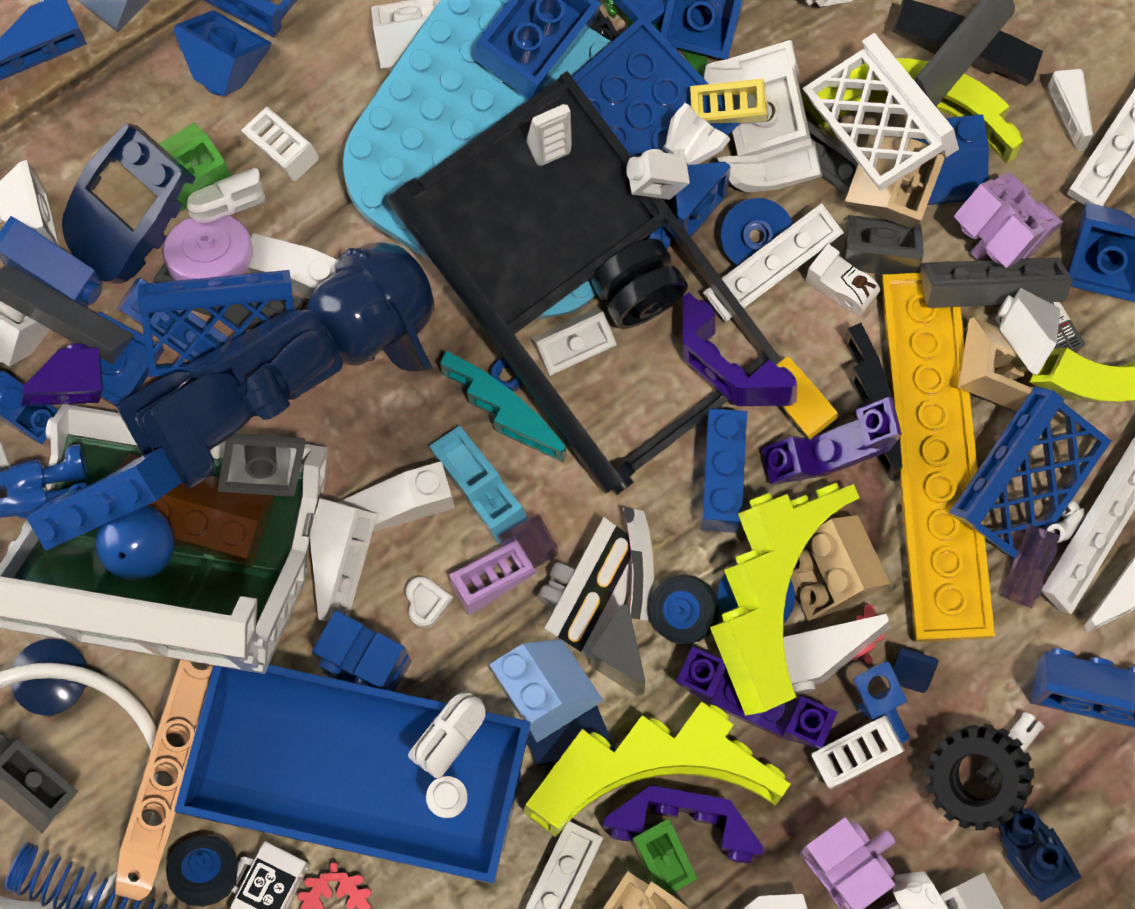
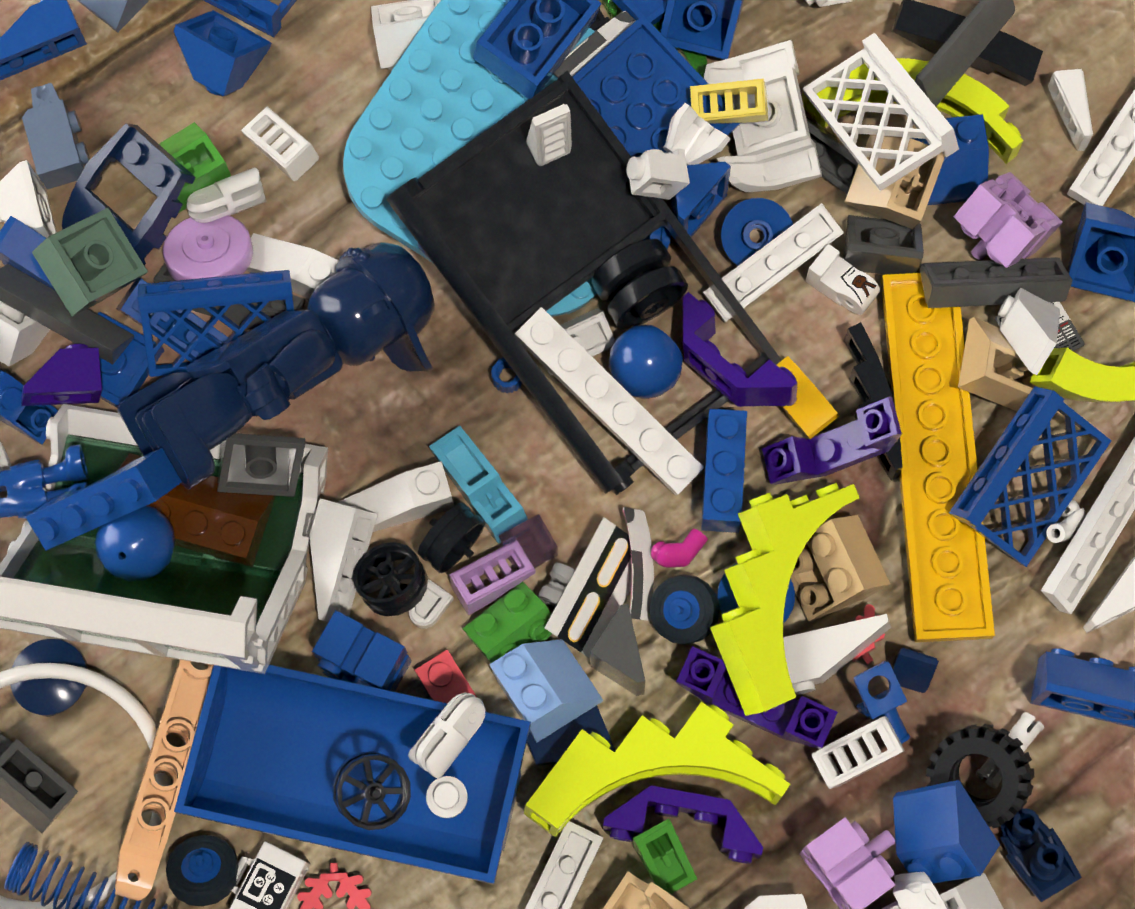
teal slope [440,351,566,462] -> none
clear purple plate [1000,524,1060,608] -> none
none -> sand blue hinge [22,83,90,190]
none -> sand green slope [32,208,148,317]
none -> black wheel [332,751,411,830]
none -> black wheel [353,542,428,616]
none -> coral plate [415,649,486,712]
none -> black wheel [417,503,485,574]
none -> bright green bracket [462,582,552,664]
none -> white plate [514,307,704,495]
none -> sticker [554,11,636,78]
none -> blue helmet [609,325,683,399]
none -> dark pink arm [651,528,708,568]
none -> blue slope [893,780,1000,884]

